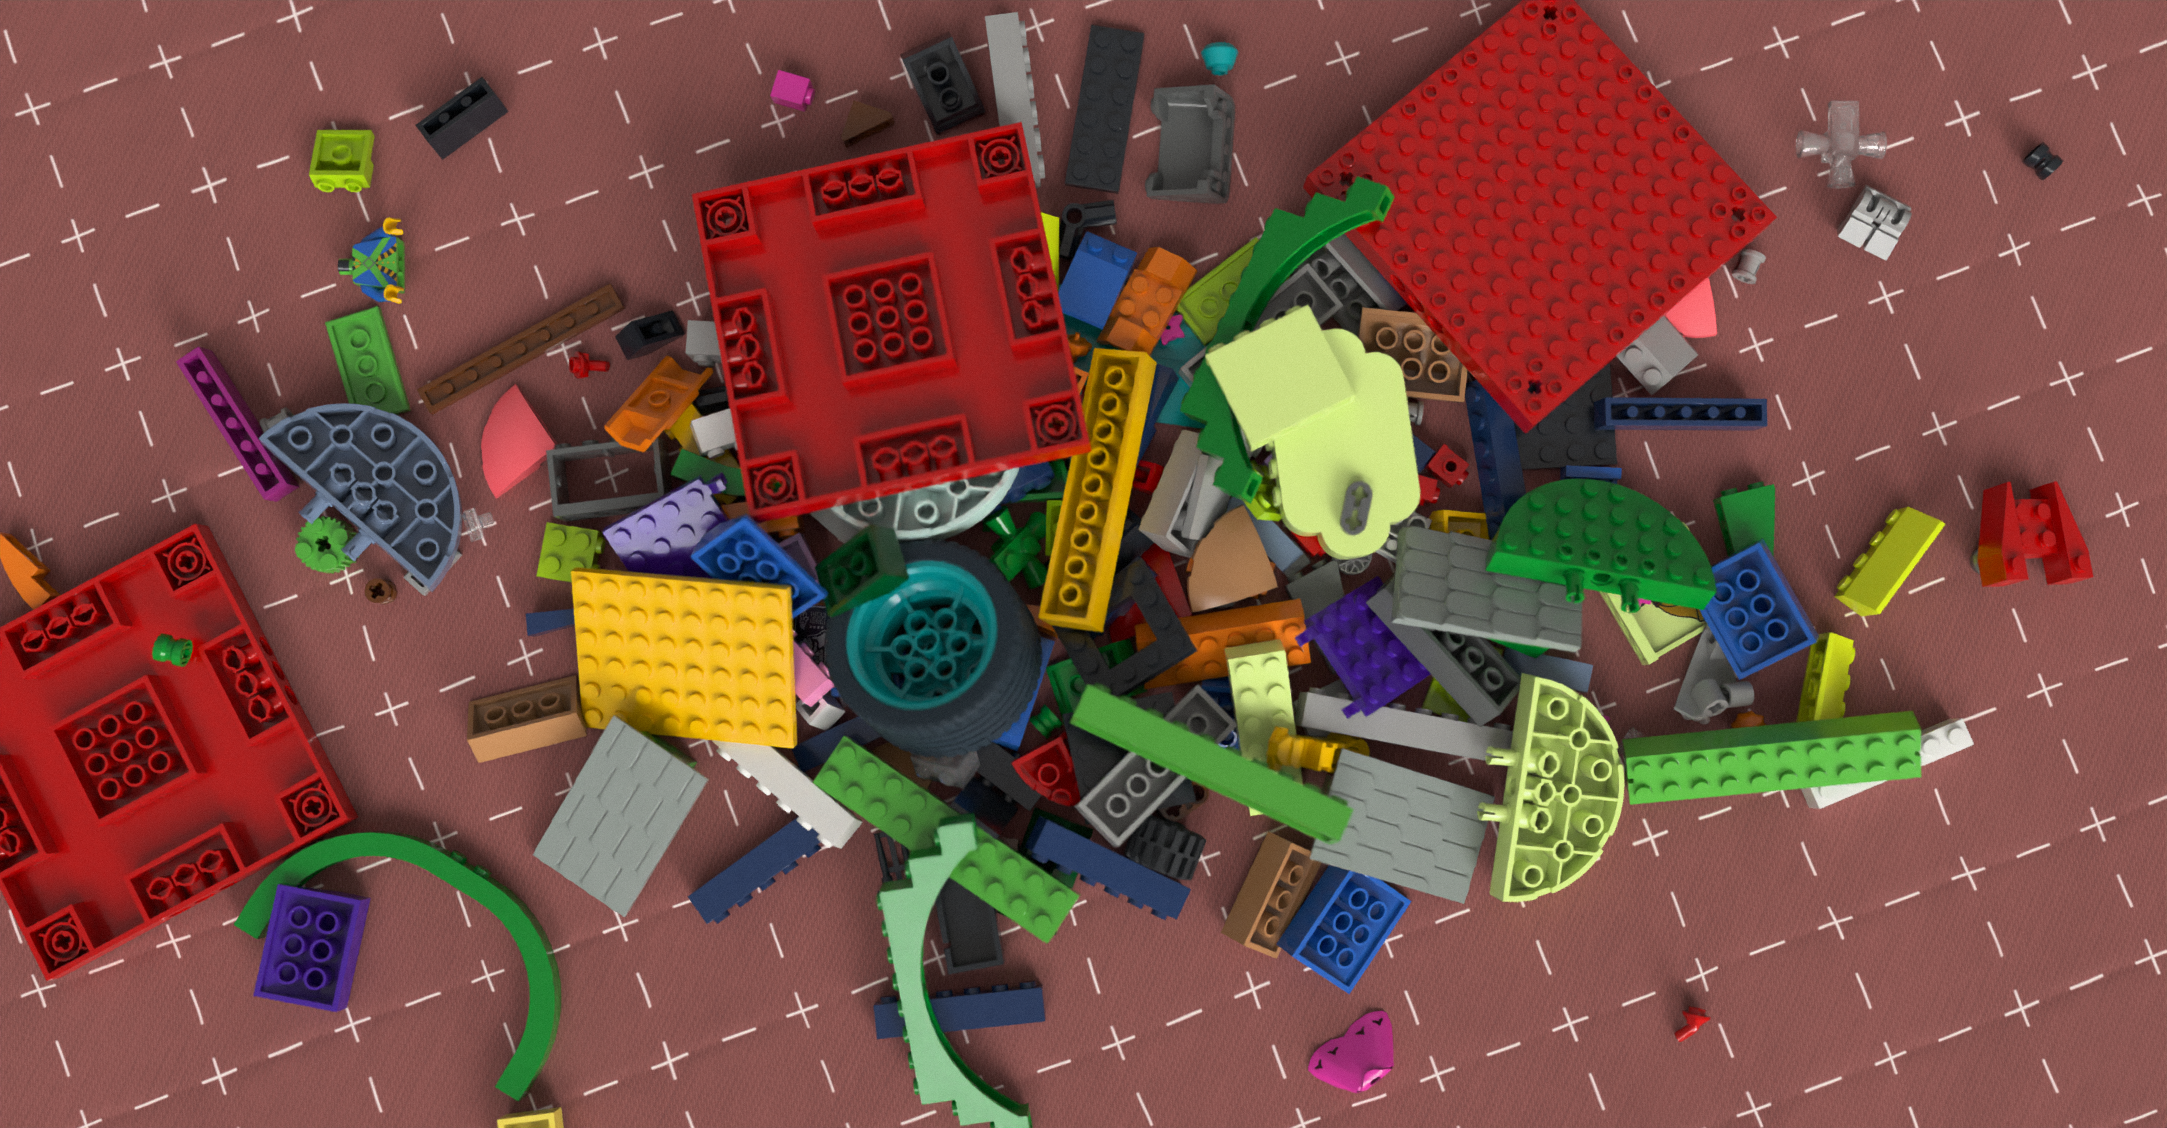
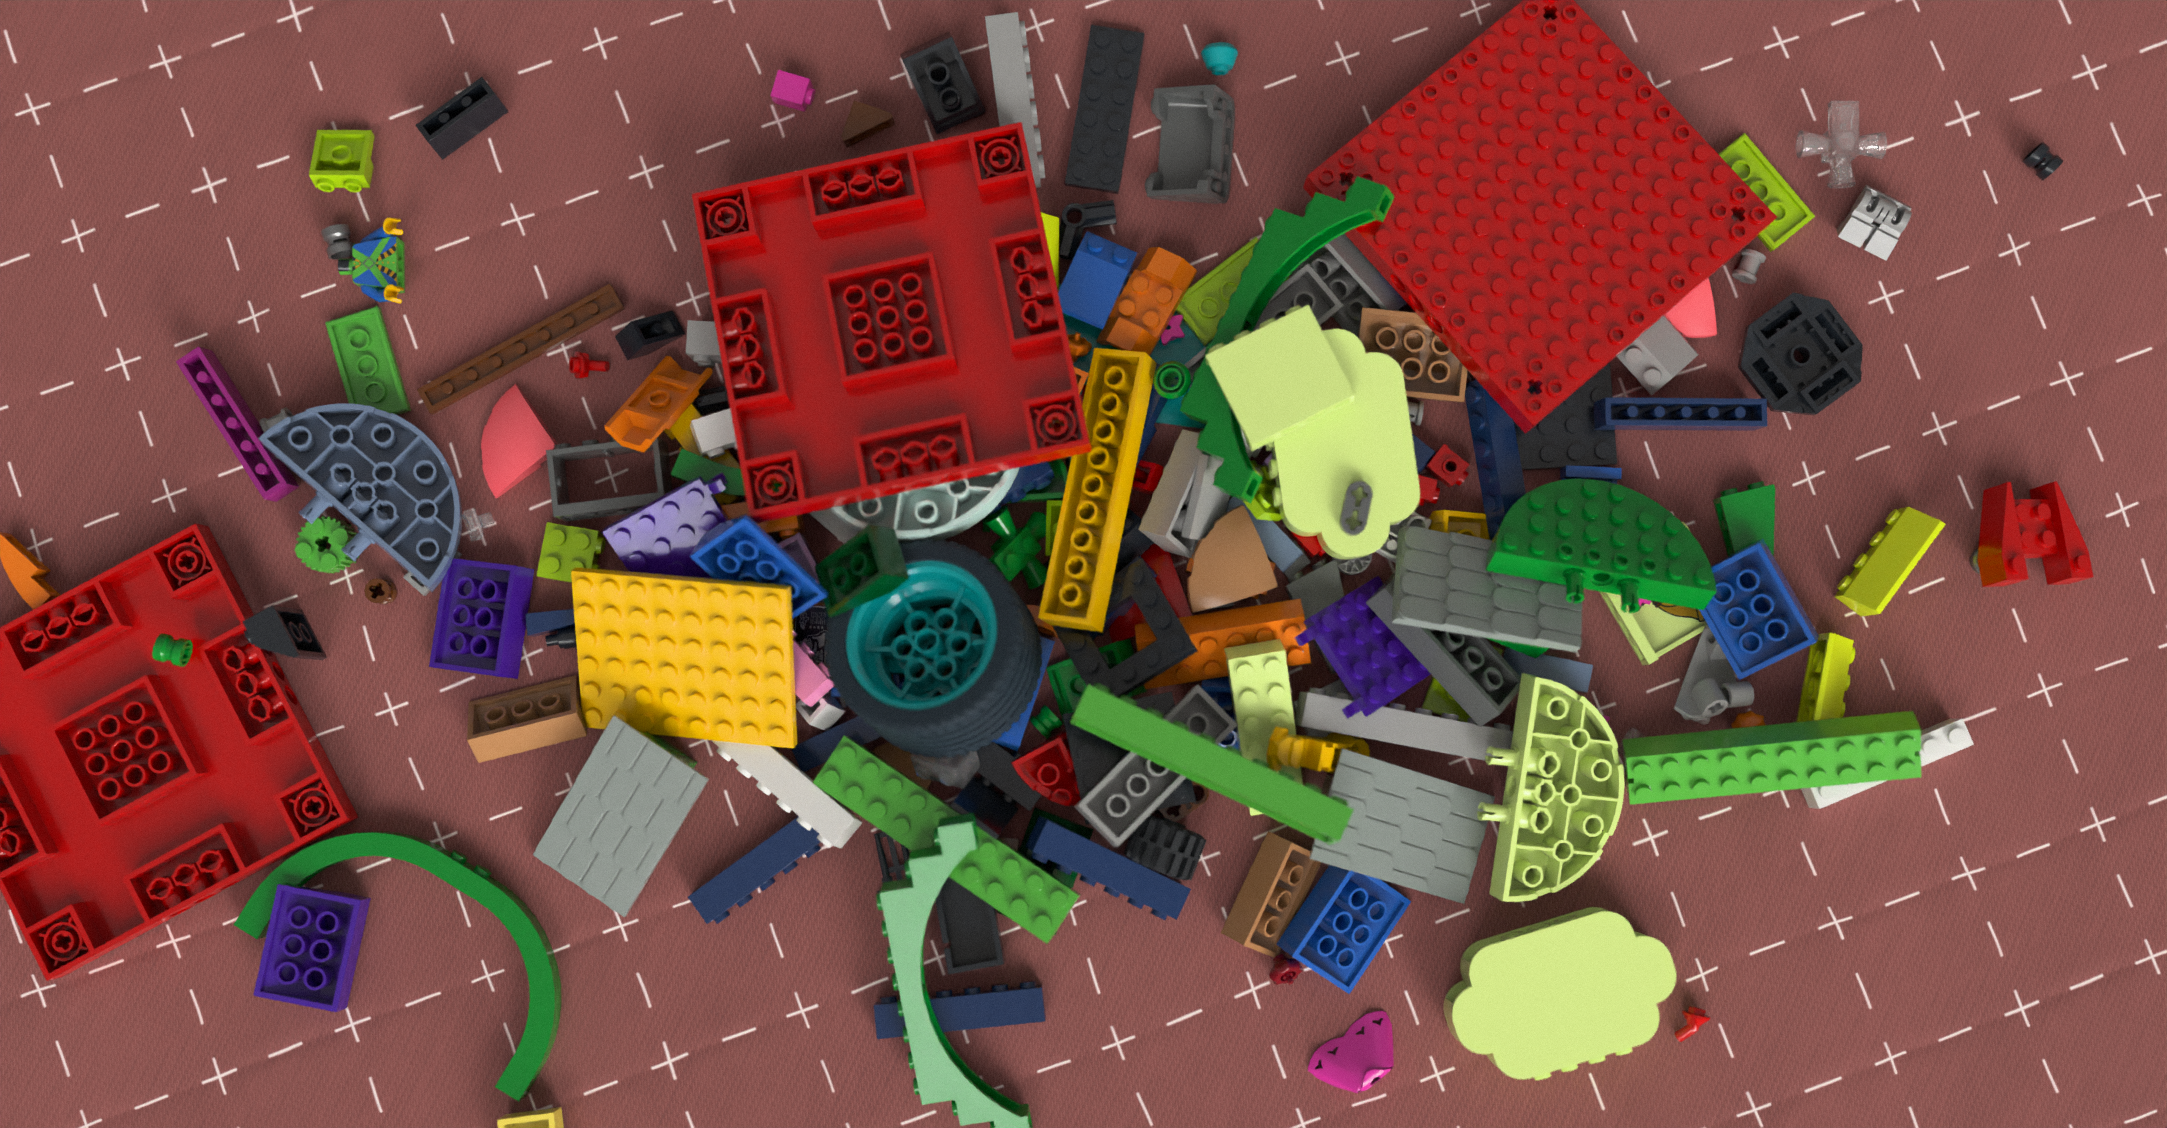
none -> black slope [242,605,327,660]
none -> flat silver wheel [321,224,354,260]
none -> dark purple slope [429,558,535,679]
none -> black cylinder [545,626,577,649]
none -> green cone [1153,361,1191,399]
none -> dark red piece [1269,954,1303,985]
none -> yellowish green brick [1444,907,1676,1080]
none -> lime tile [1719,133,1815,252]
none -> black piece [1738,293,1863,416]

